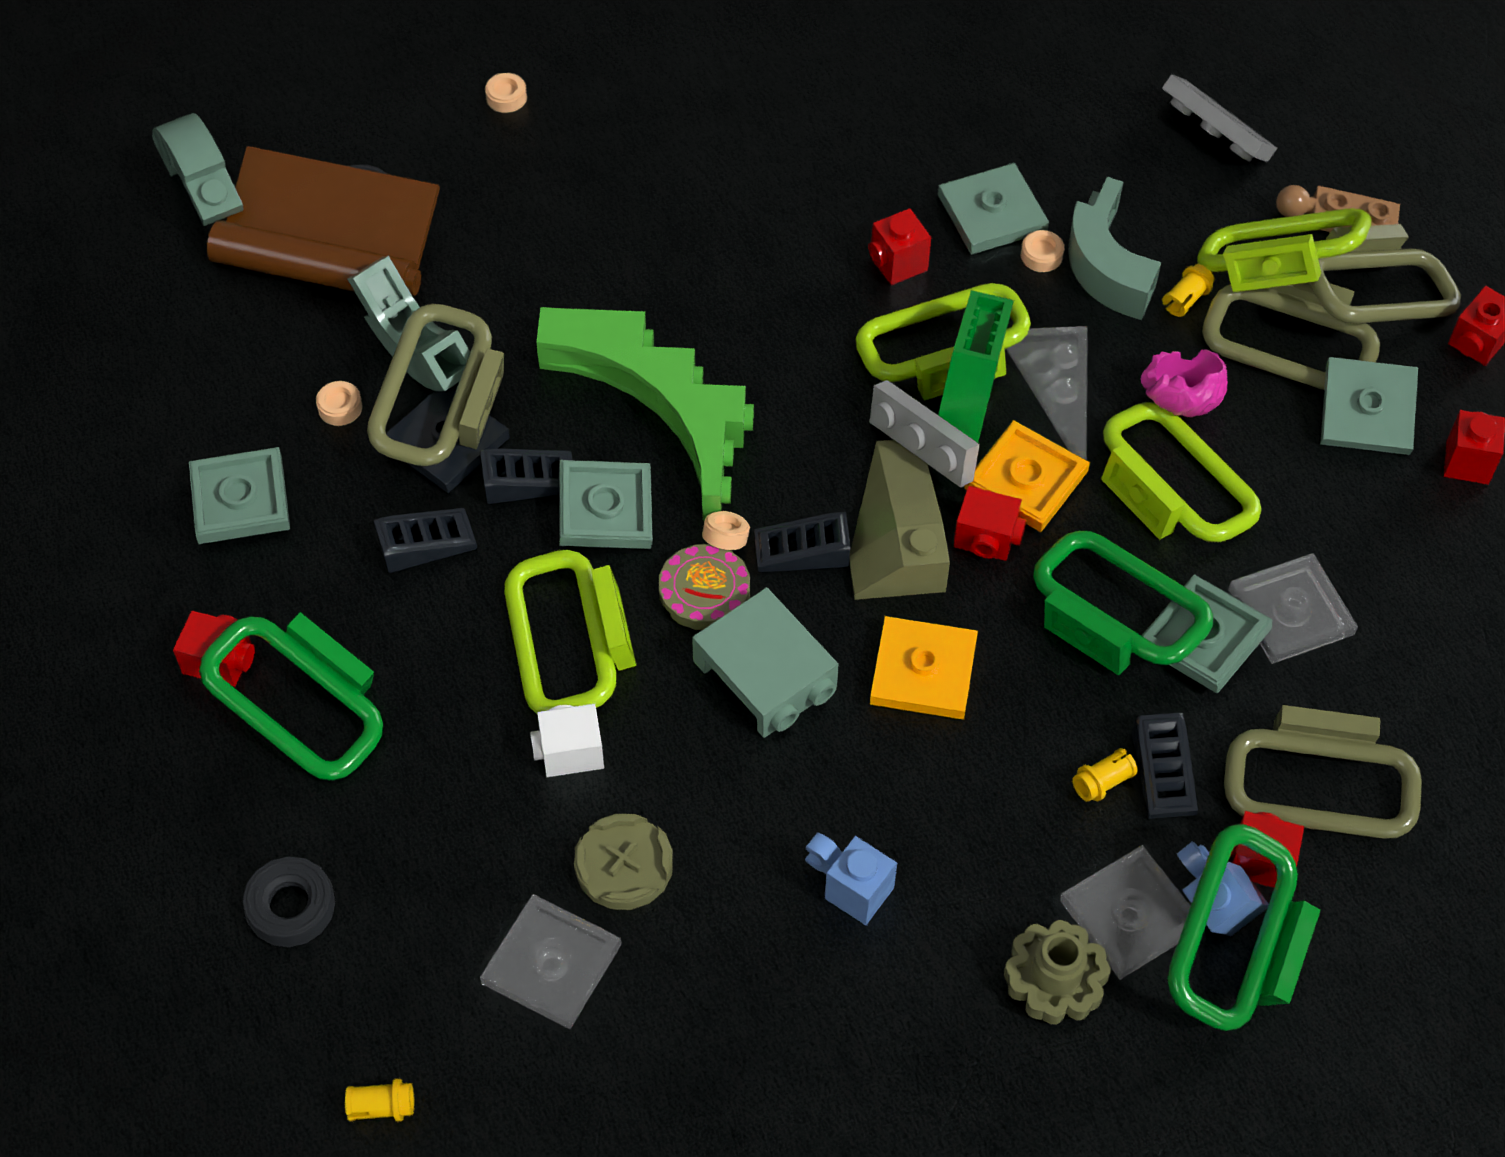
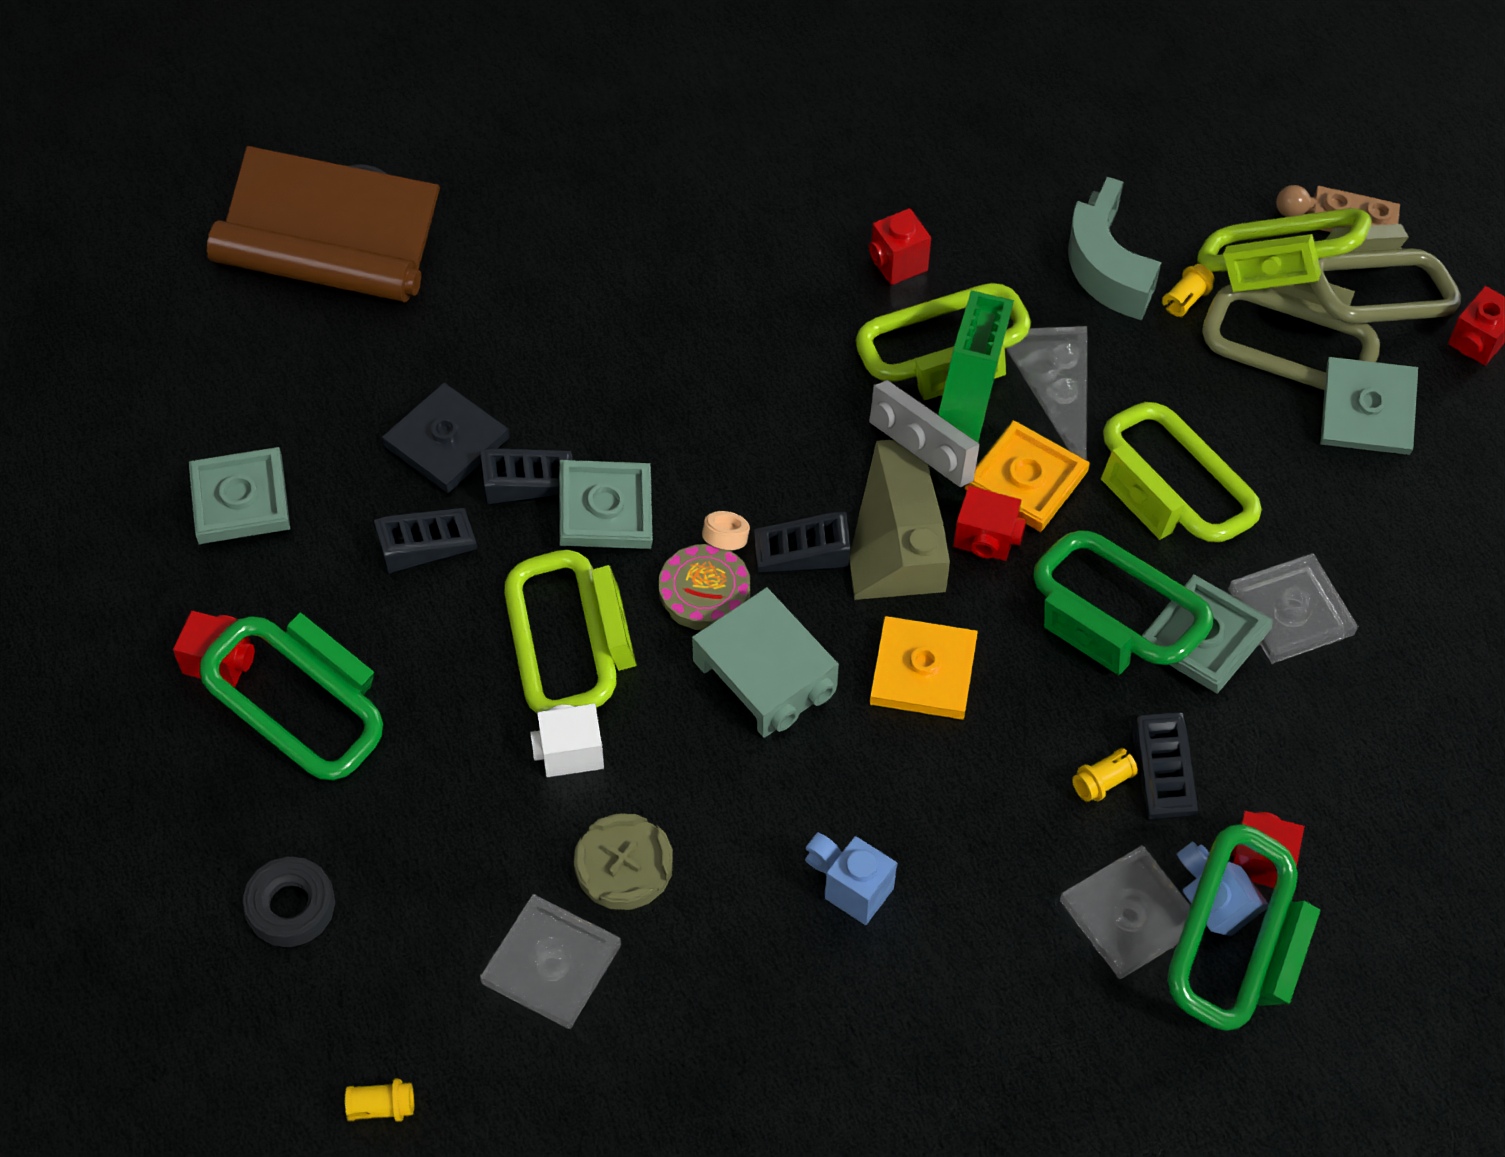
sand green arch [152,113,243,226] -> none
light nougat tile [316,381,362,426] -> none
sand green arch [348,256,470,391] -> none
olive bar [367,304,504,466] -> none
light nougat tile [485,73,527,113] -> none
bright green arch [537,308,754,521] -> none
sand green plate [938,163,1049,254] -> none
olive plant [1004,920,1110,1024] -> none
light nougat tile [1021,230,1064,272] -> none
dark pink hair [1141,349,1228,417] -> none
light grey plate [1162,75,1277,162] -> none
olive bar [1224,705,1422,839] -> none
red brick [1444,410,1505,485] -> none

